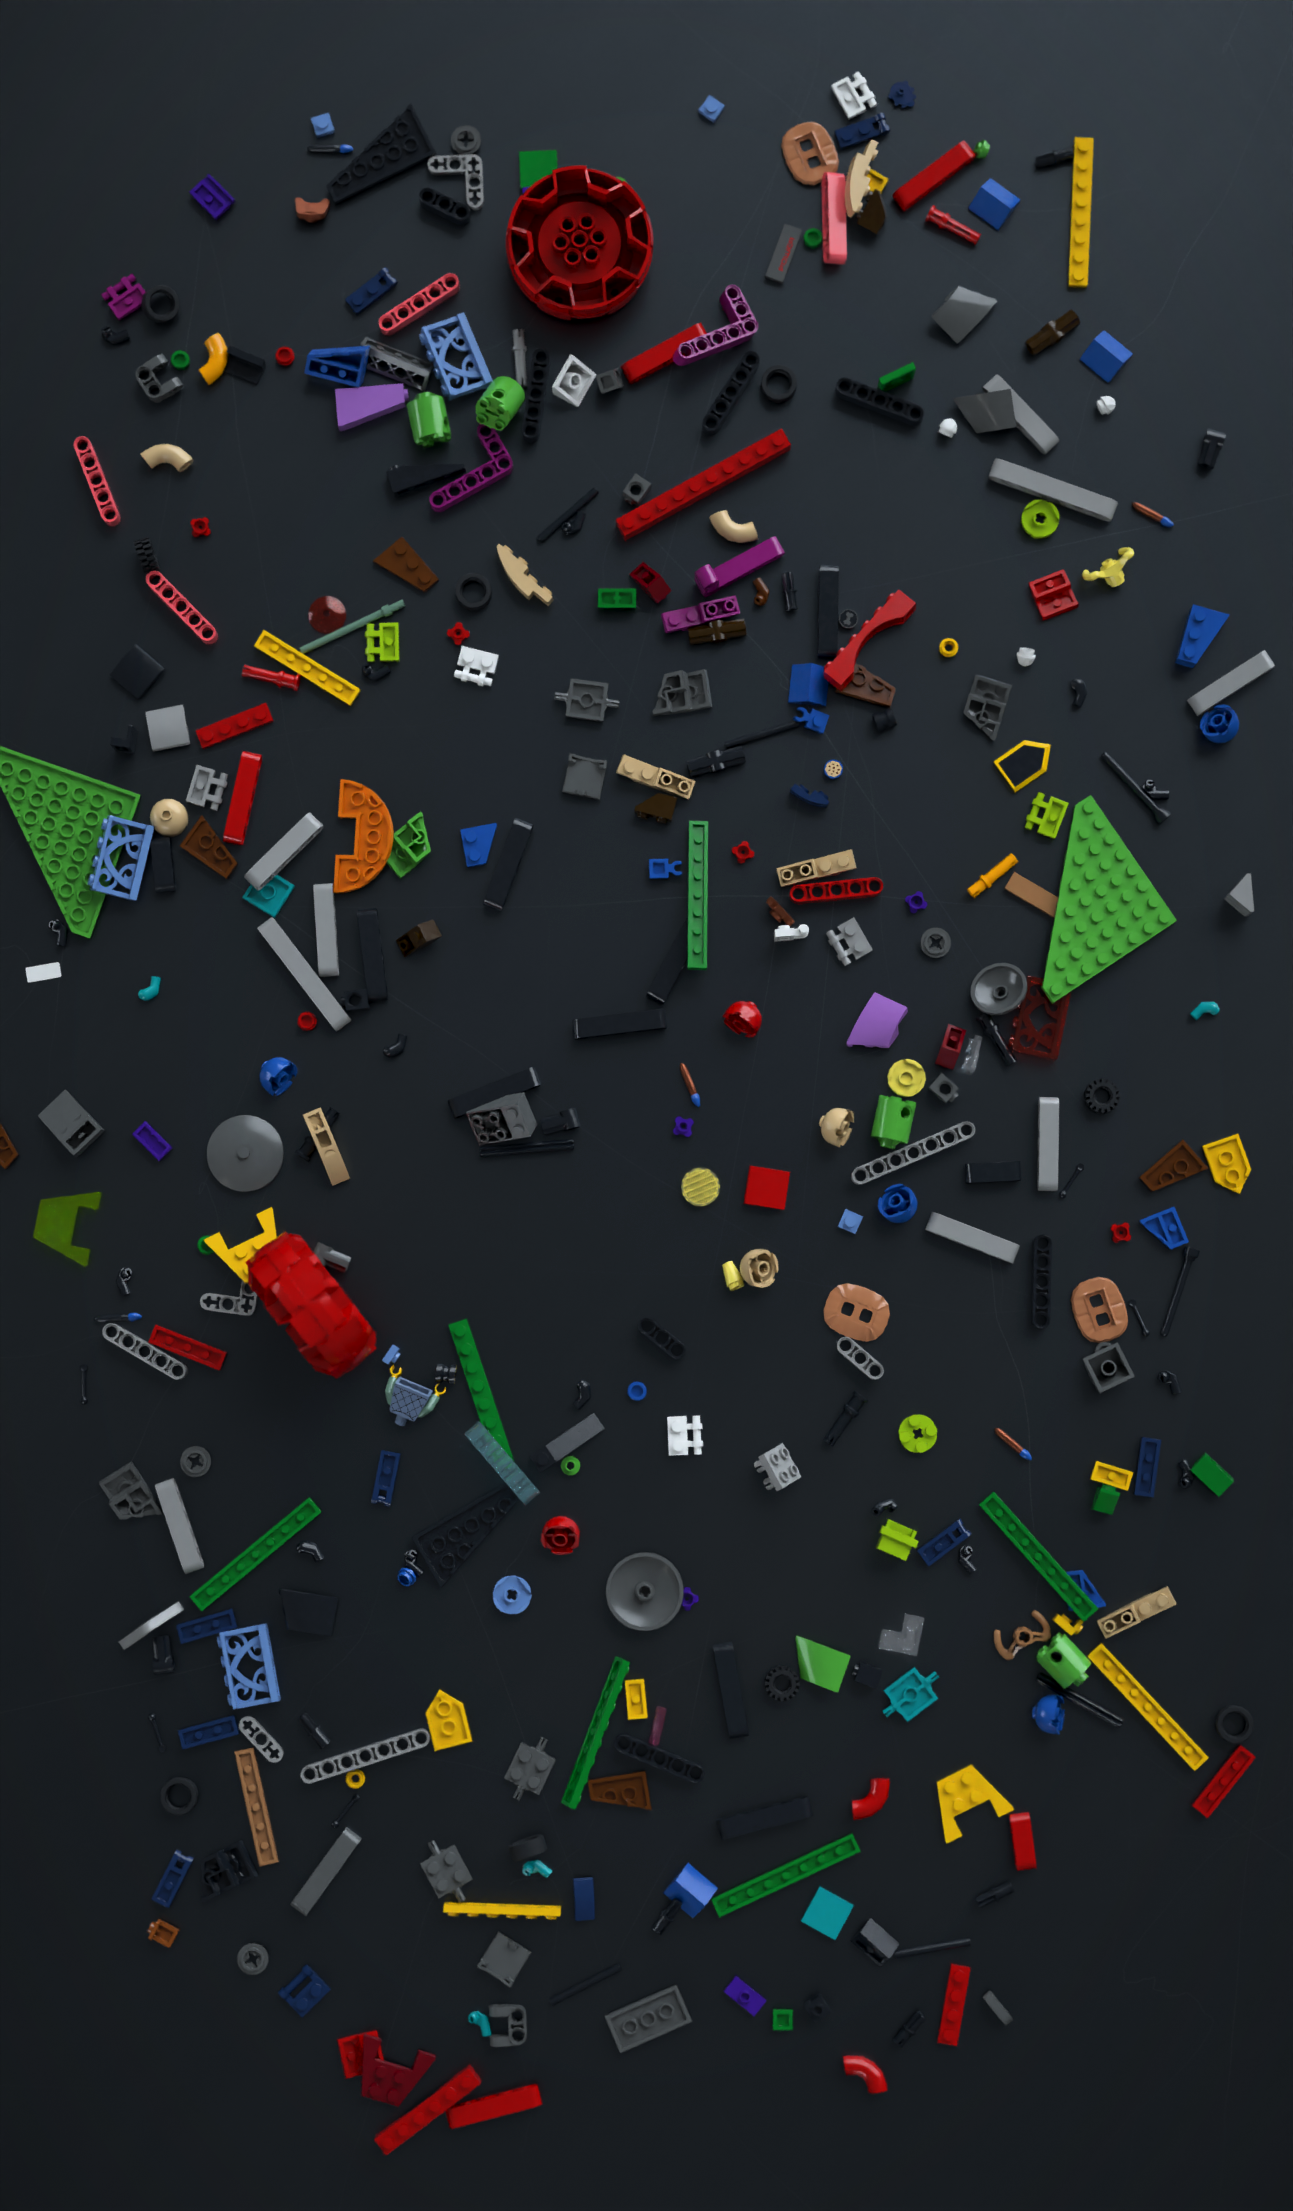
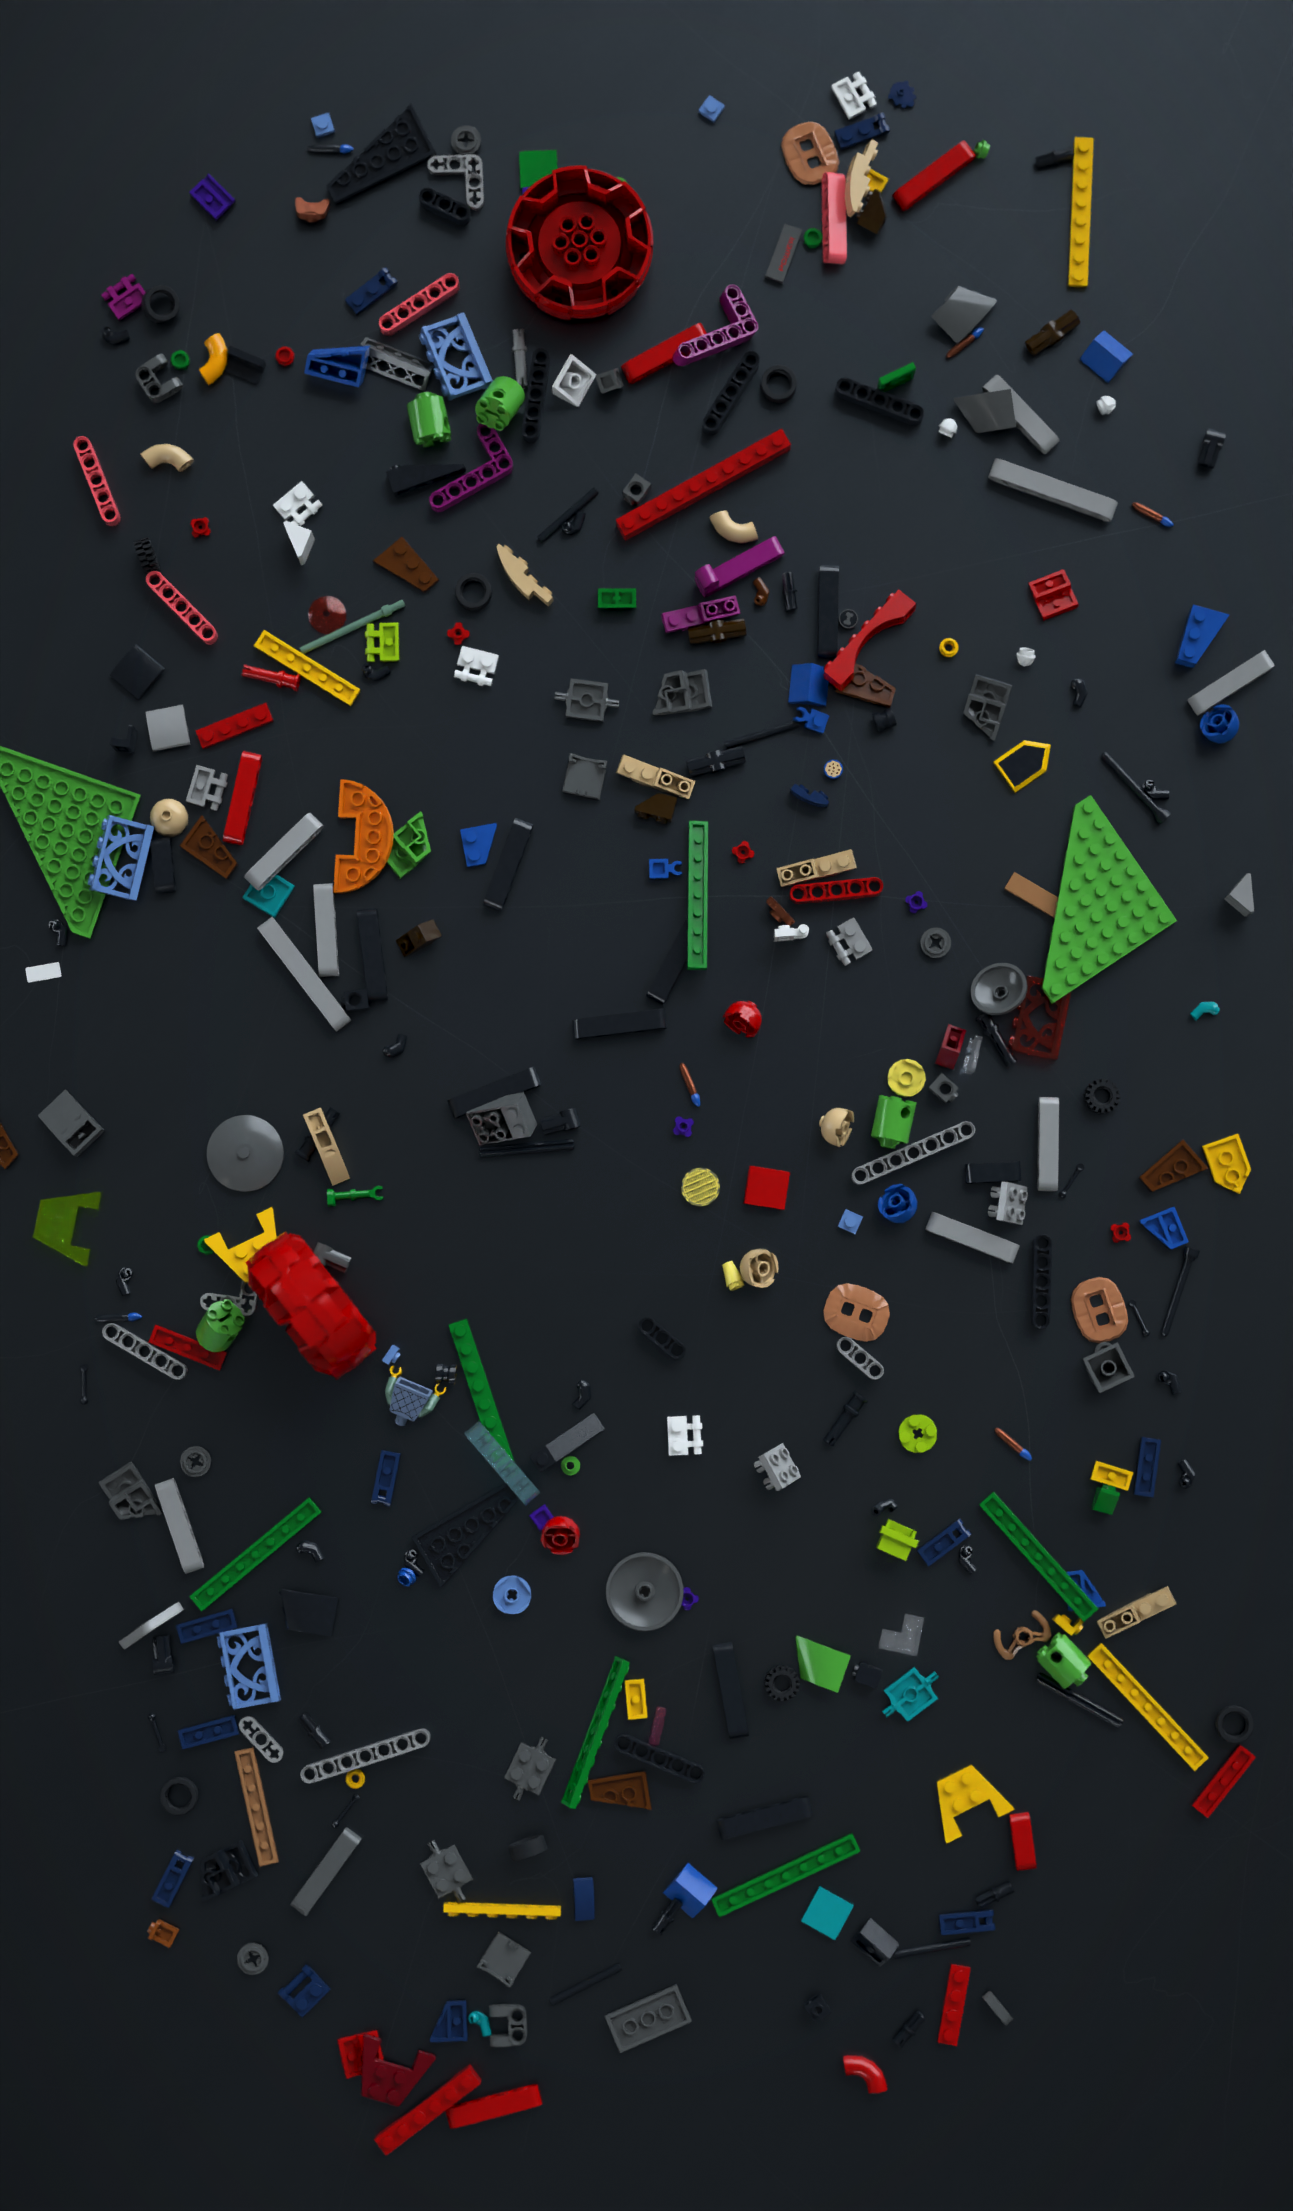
dark purple plate [132,1121,173,1162] -> none
teal arm [138,976,161,1001] -> none
blue cylinder [259,1057,297,1096] -> none
red plate [297,1012,317,1031] -> none
medium lavender slope [335,383,409,431] -> none
yellow tile [425,1689,472,1751] -> none
teal arm [522,1860,552,1878] -> none
blue tile [627,1381,647,1401] -> none
dark red slope [629,562,672,603] -> none
dark purple plate [724,1976,766,2016] -> none
green plate [773,2009,793,2030] -> none
medium lavender slope [847,992,908,1048] -> none
red cylinder [852,1778,890,1820] -> none
red pin [925,205,981,245] -> none
light orange pin [967,853,1018,899] -> none
blue slope [968,178,1021,230] -> none
lime plate [1021,499,1060,539] -> none
lime plate [1024,792,1069,839] -> none
blue cylinder [1032,1695,1065,1735] -> none
light yellow piece [1082,547,1134,587] -> none
green hinge [1190,1452,1234,1497] -> none
none -> bright green cylinder [196,1299,245,1352]
none -> white plate [273,481,322,526]
none -> white slope [283,521,315,565]
none -> green piece [327,1186,383,1207]
none -> dark blue wing [430,2000,468,2042]
none -> dark purple tile [529,1504,554,1531]
none -> dark blue plate [939,1909,995,1935]
none -> copper piece [946,328,984,358]
none -> light grey plate [988,1182,1028,1225]

